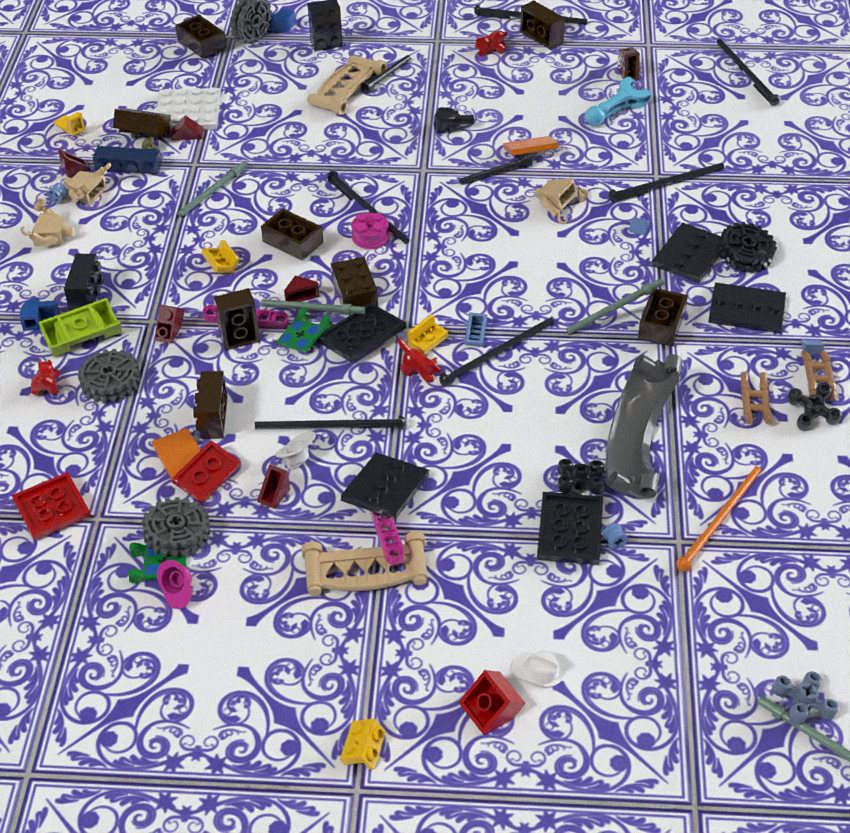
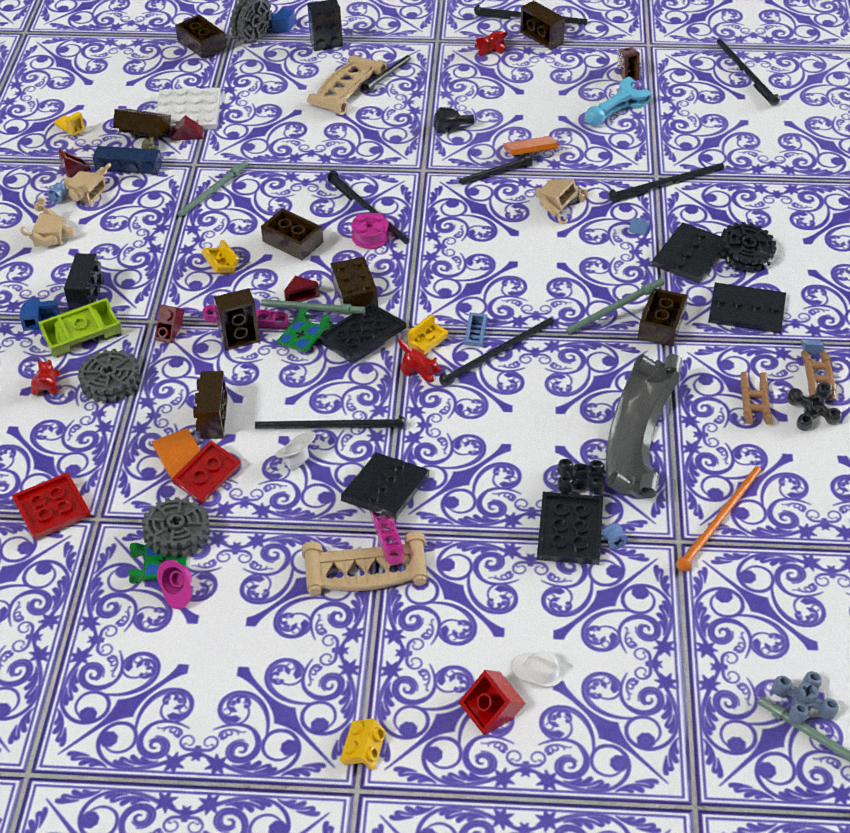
dark red slope [257,464,290,509] -> none

